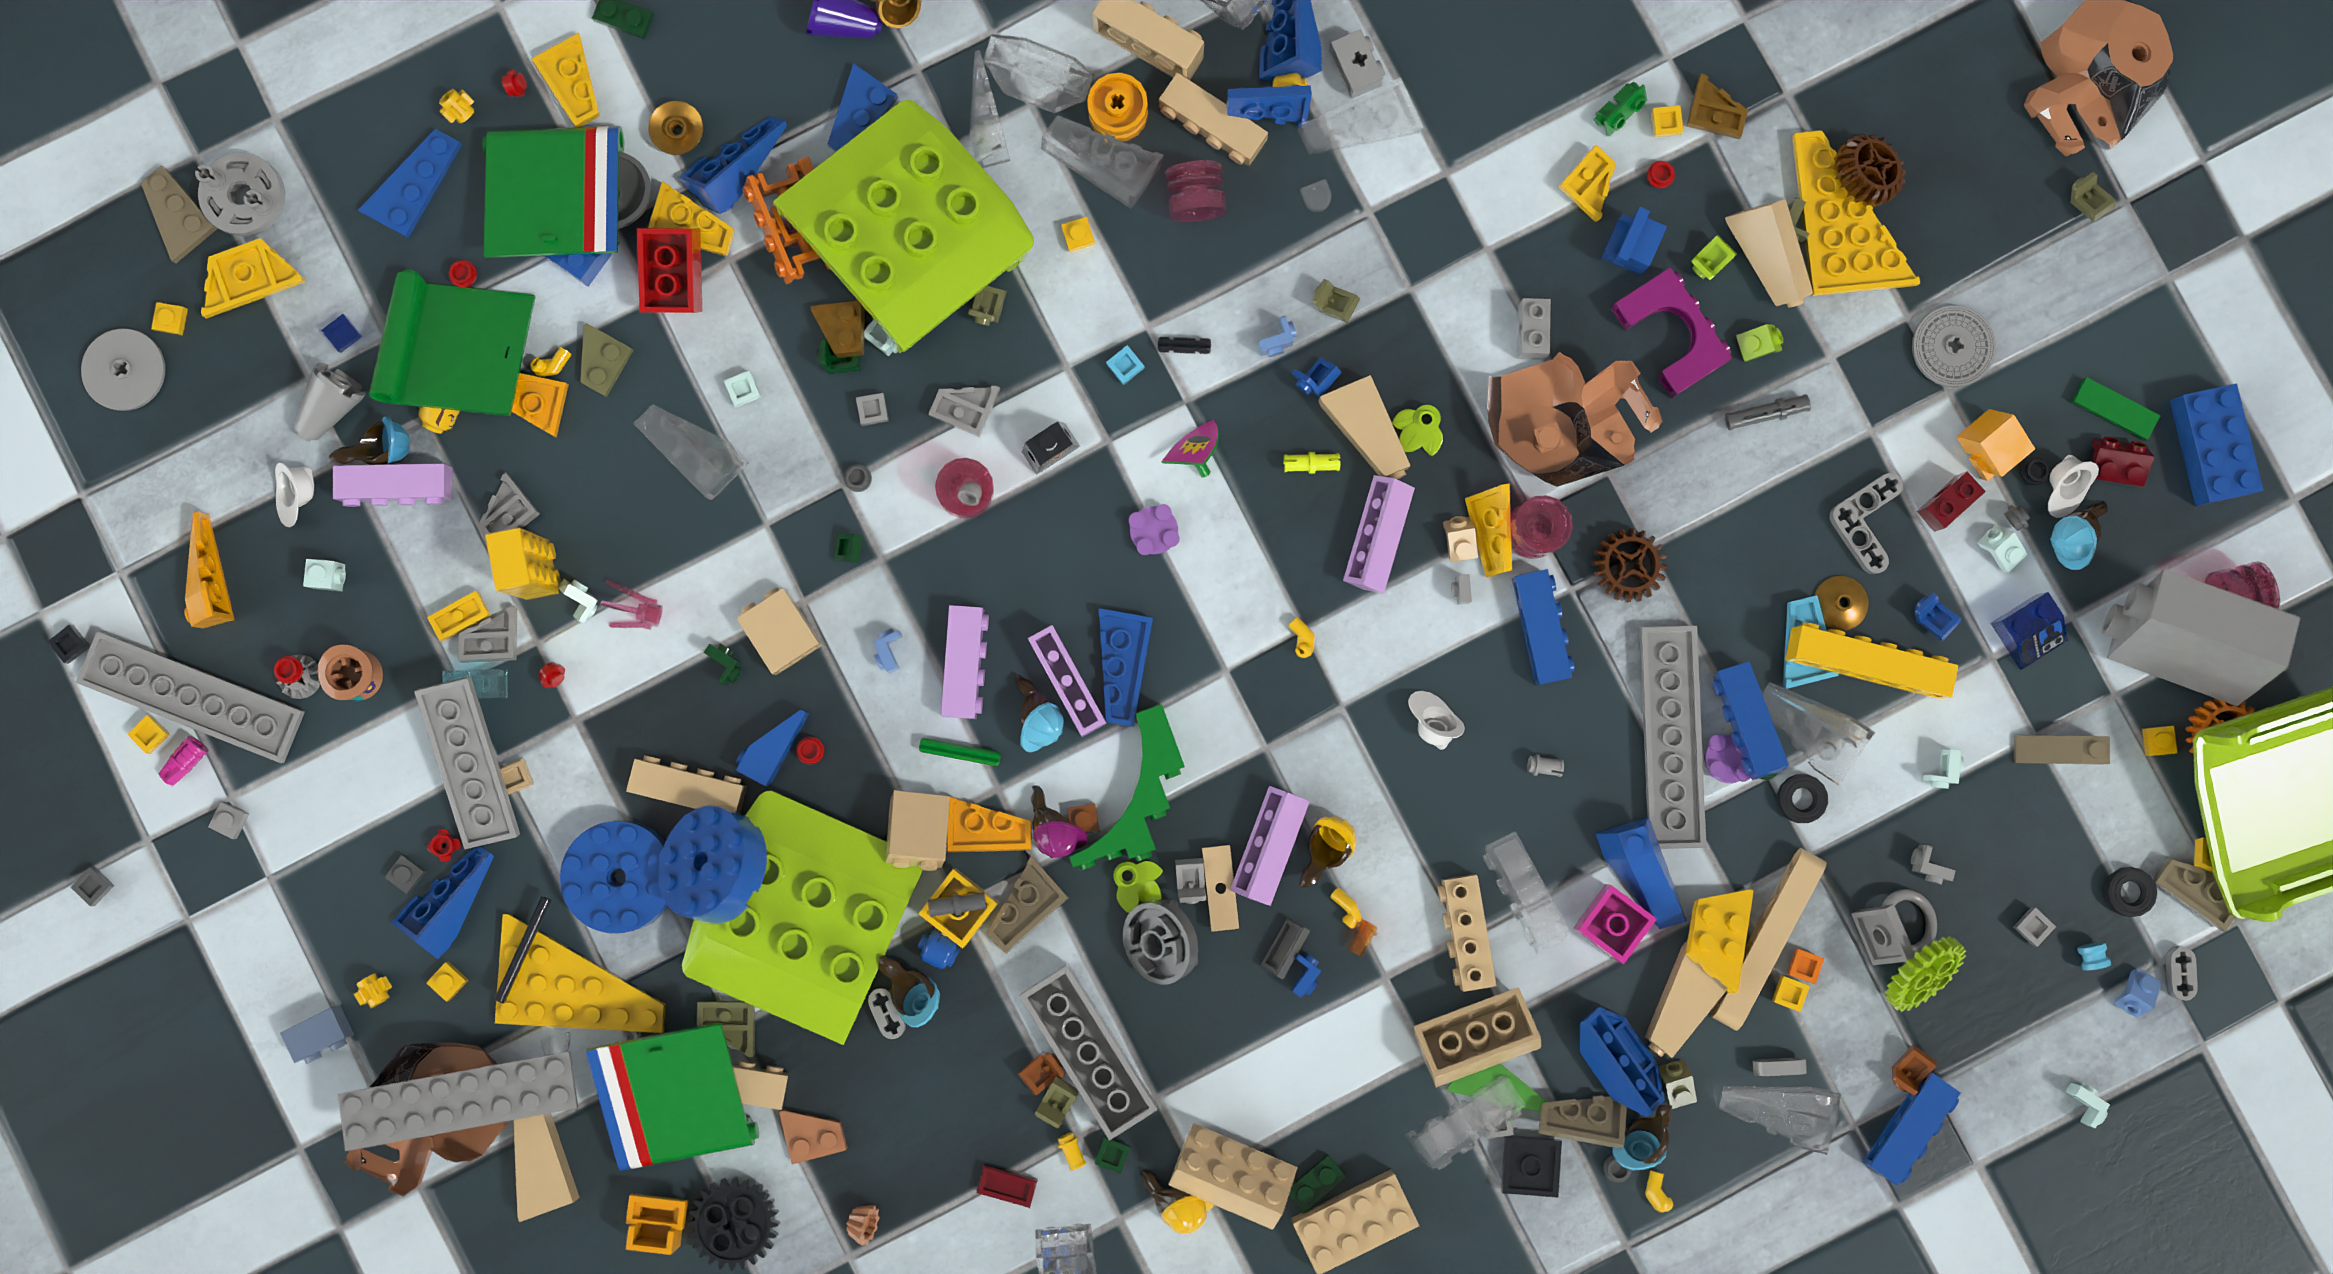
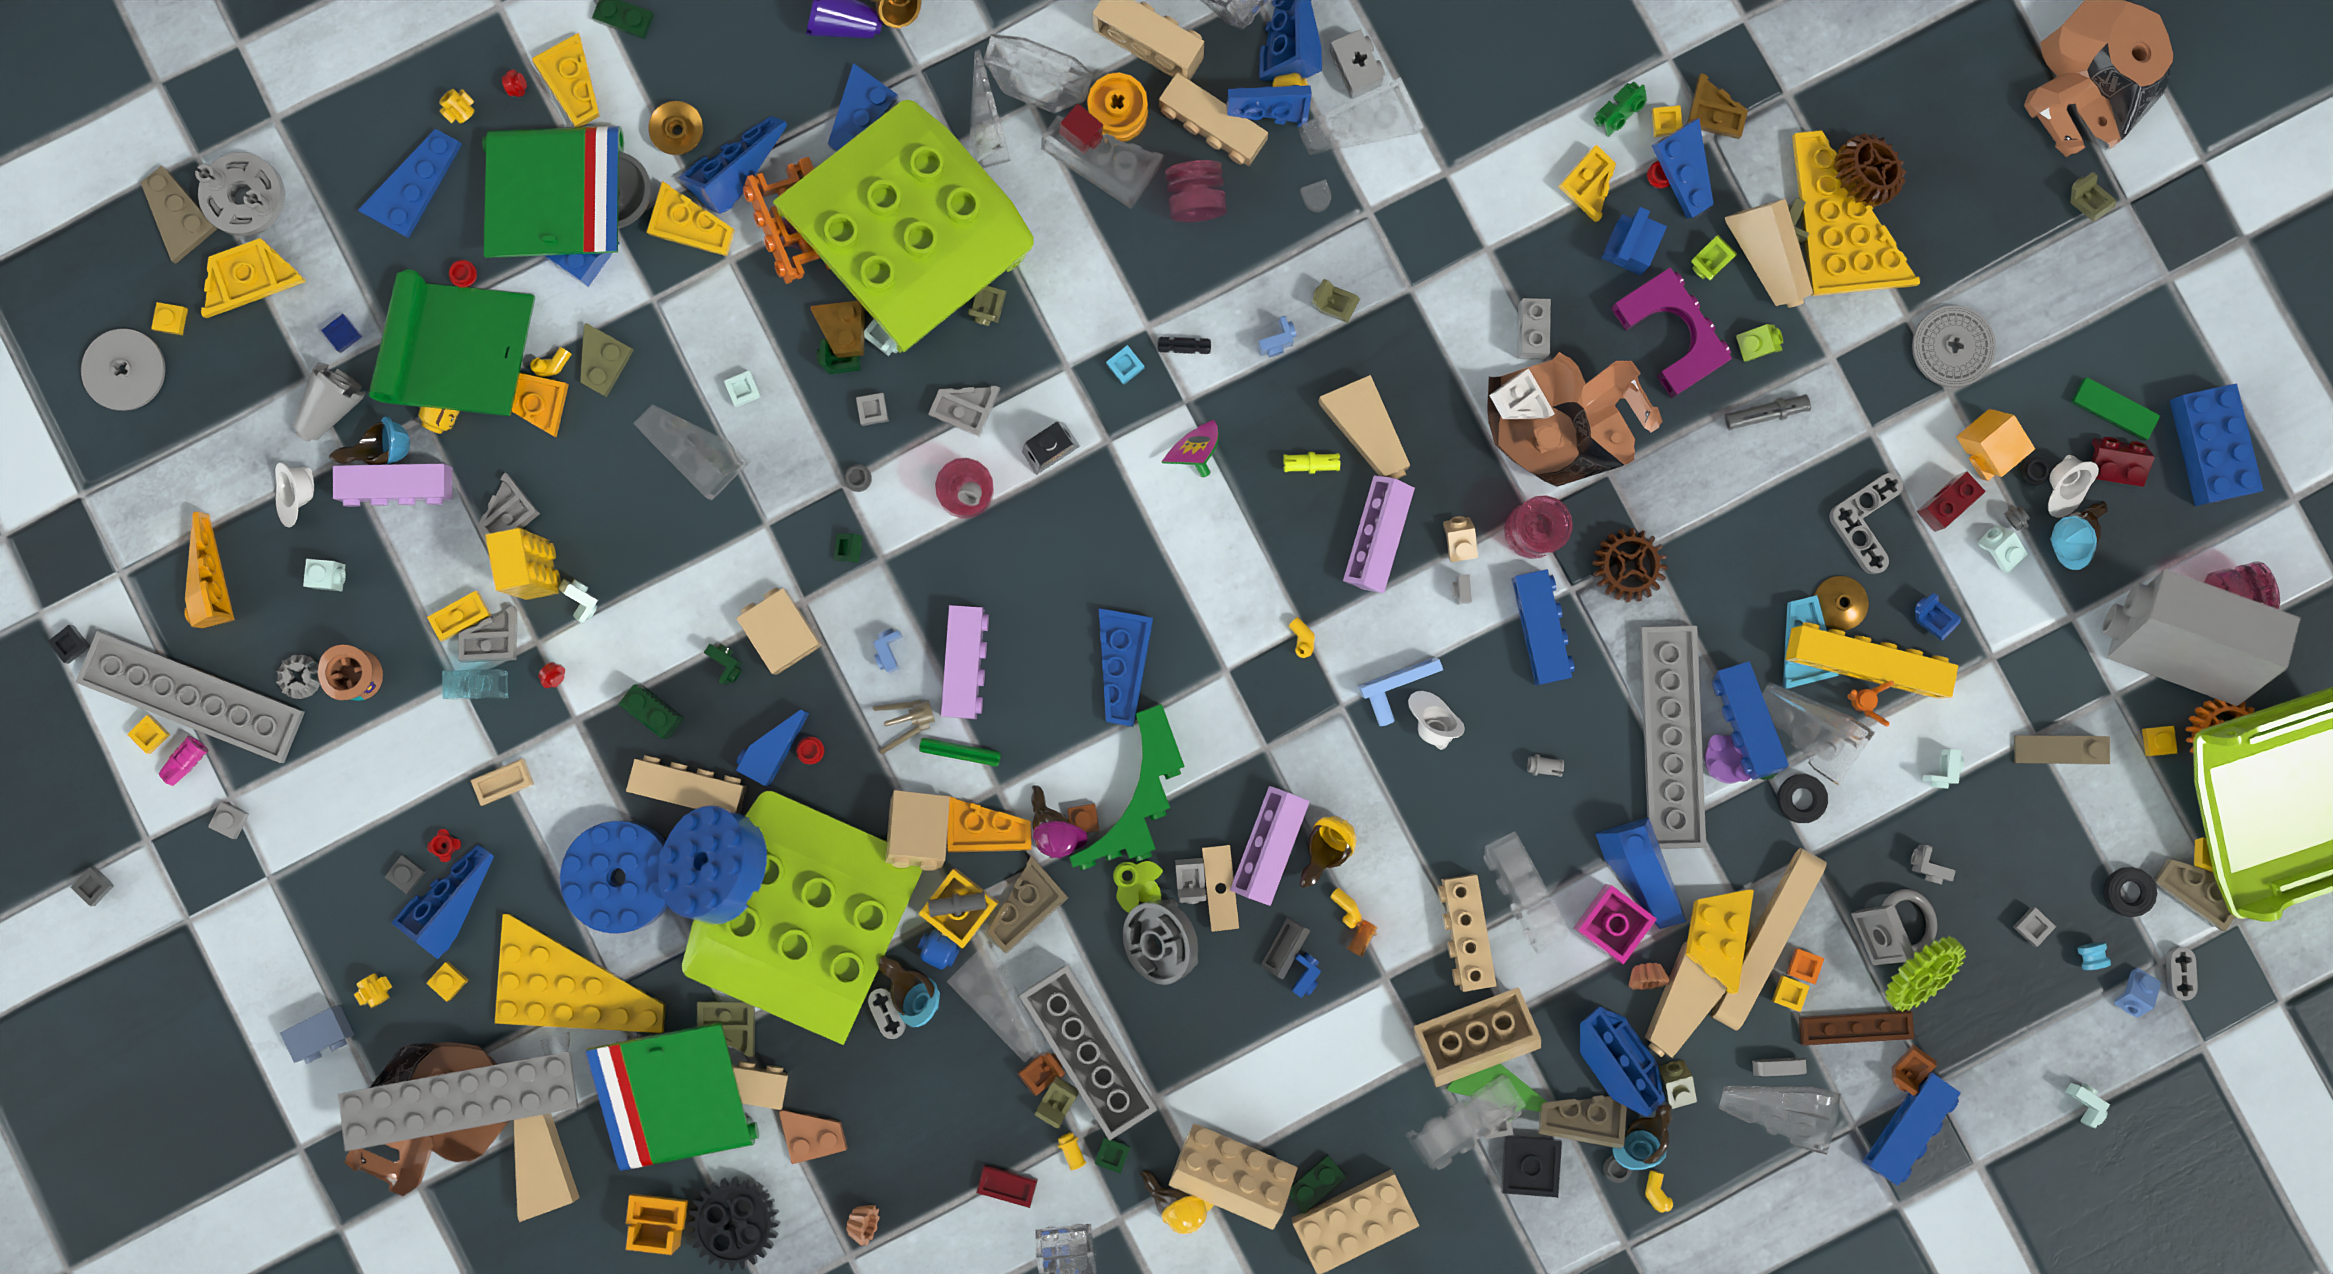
red plate [274,656,303,684] -> none
light grey plate [414,676,520,849] -> none
black piece [494,896,552,1004] -> none
clear pink plant [601,579,663,630] -> none
red brick [637,228,703,313] -> none
medium azure piece [1015,674,1064,752] -> none
lavender brick [1028,625,1107,737] -> none
yellow plate [1061,217,1095,253] -> none
medium lavender piece [1129,504,1180,555] -> none
blue bracket [1292,357,1342,397] -> none
lime plate [1392,405,1443,456] -> none
yellow wing [1465,484,1512,578] -> none
clear blue slope [1990,592,2068,670] -> none
none -> dark green brick [618,684,684,739]
none -> dark tan plant [873,699,935,754]
none -> clear wedge [947,940,1046,1063]
none -> dark red brick [1059,104,1103,154]
none -> light blue piece [1358,657,1443,726]
none -> white wing [1489,368,1555,419]
none -> nougat piece [1629,963,1669,990]
none -> blue wing [1652,118,1714,219]
none -> reddish brown tile [1799,1010,1915,1046]
none -> orange plant [1847,680,1894,727]

